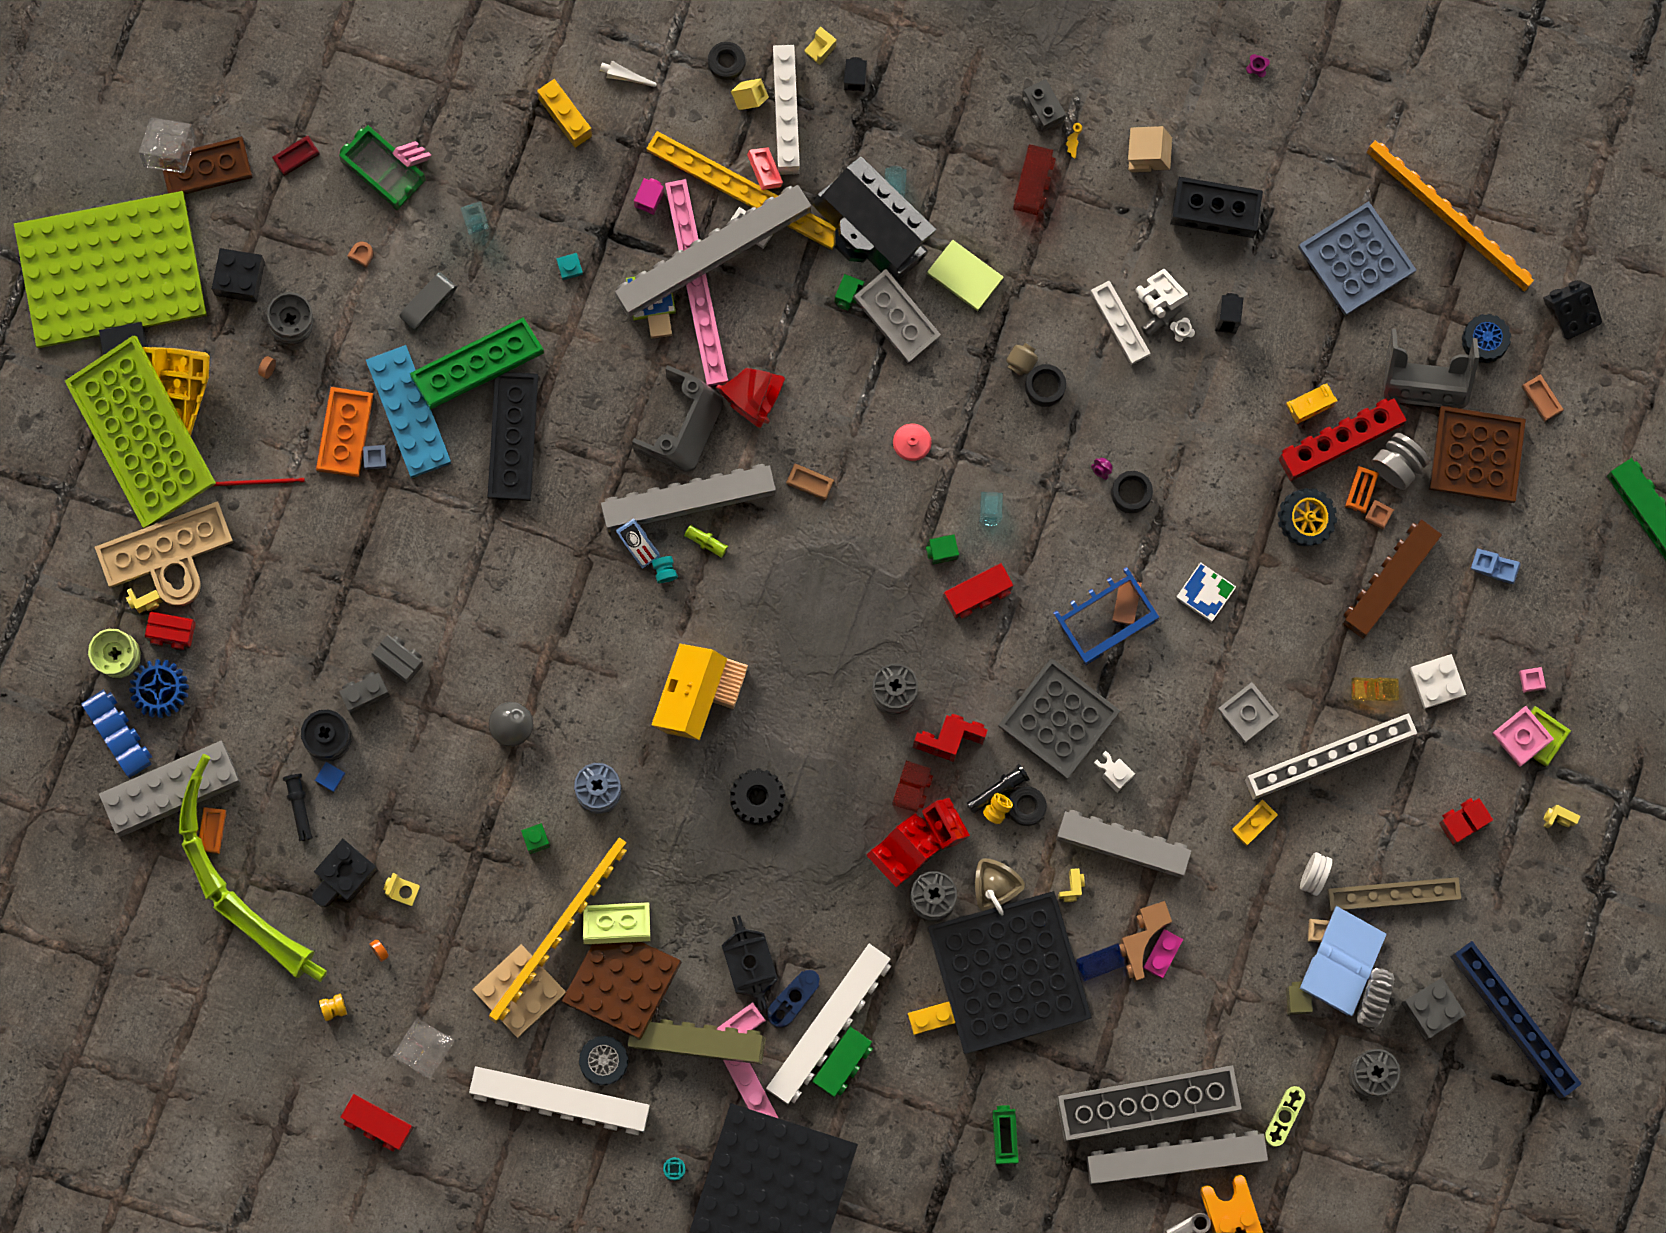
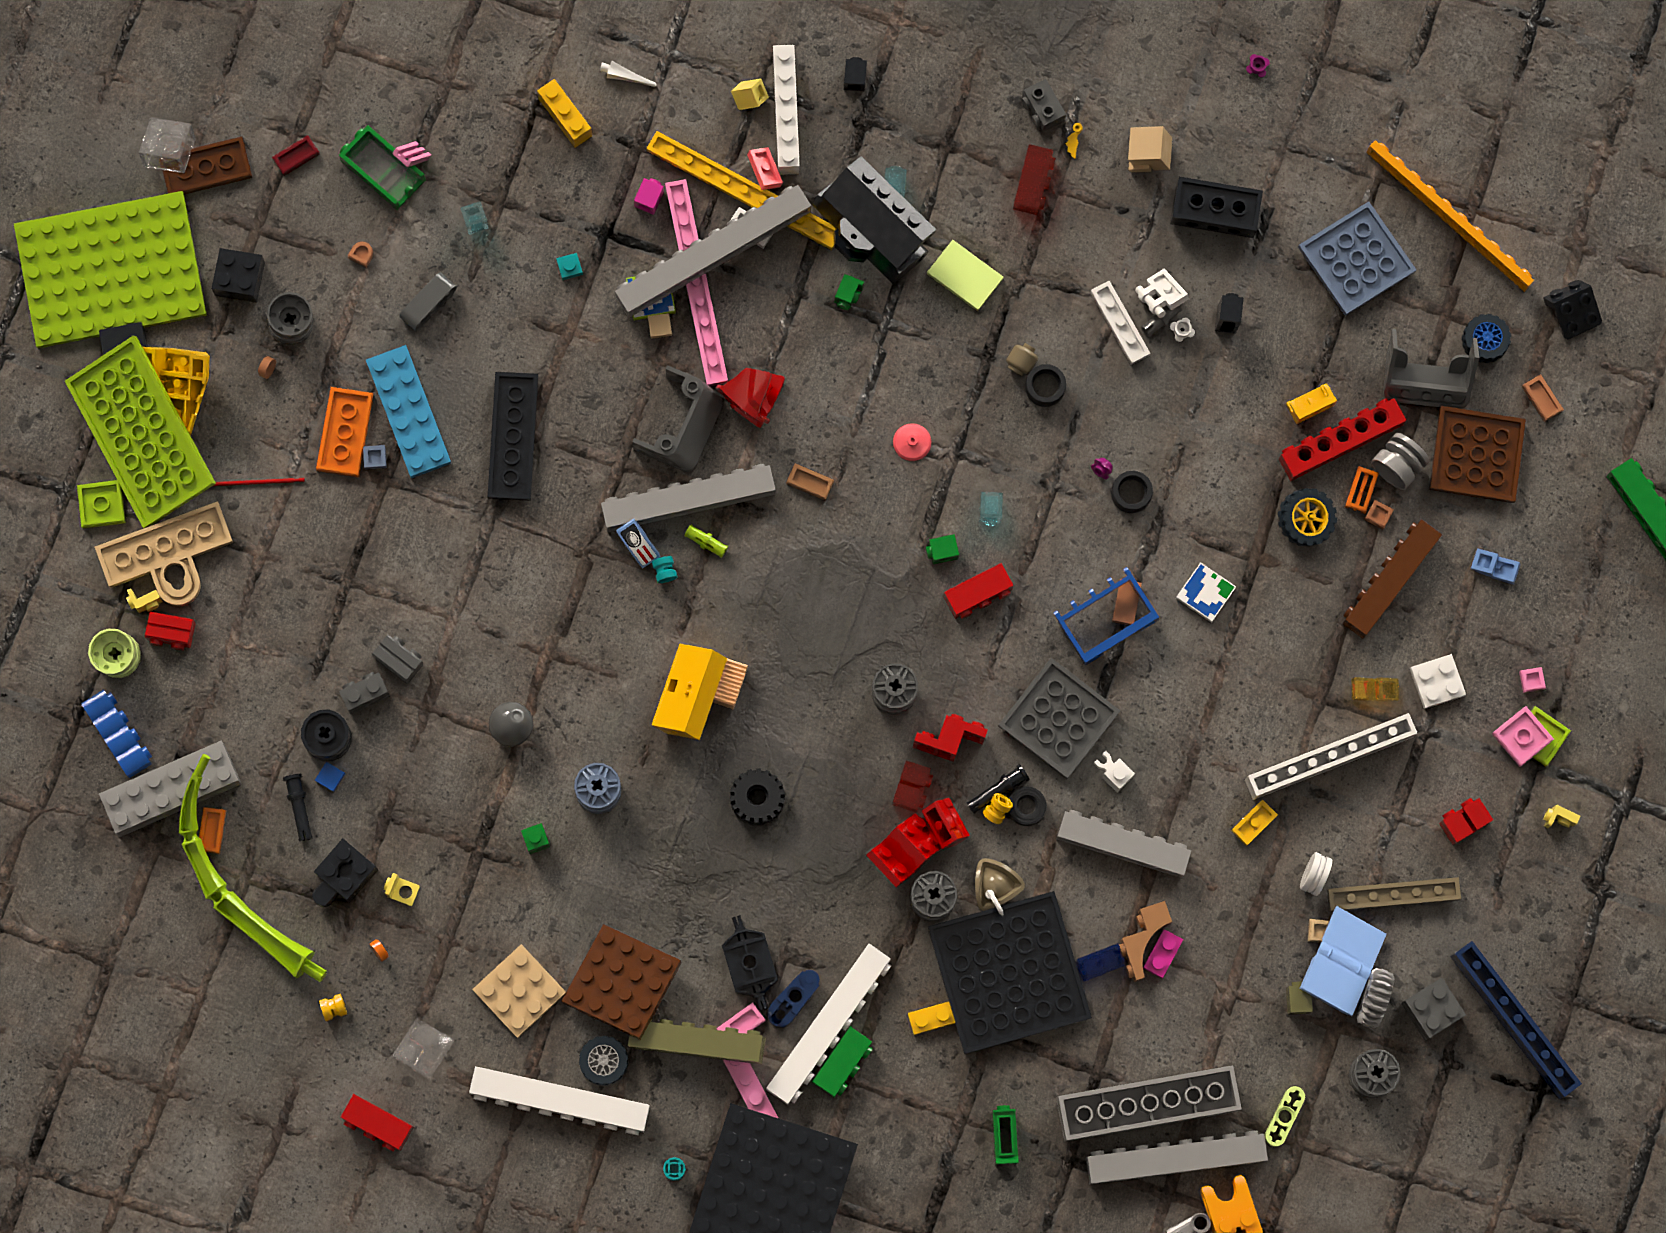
blue gear [129,659,189,718] -> none
green tile [410,317,544,410] -> none
yellow plate [489,838,627,1024] -> none
yellowish green tile [583,903,650,944] -> none
black tyre [708,42,746,80] -> none
light yellow panel [805,27,837,65] -> none
light grey plate [853,269,941,363] -> none
light yellow bracket [1058,868,1085,902] -> none
light grey plate [1217,682,1279,743] -> none
none -> lime tile [77,480,126,529]

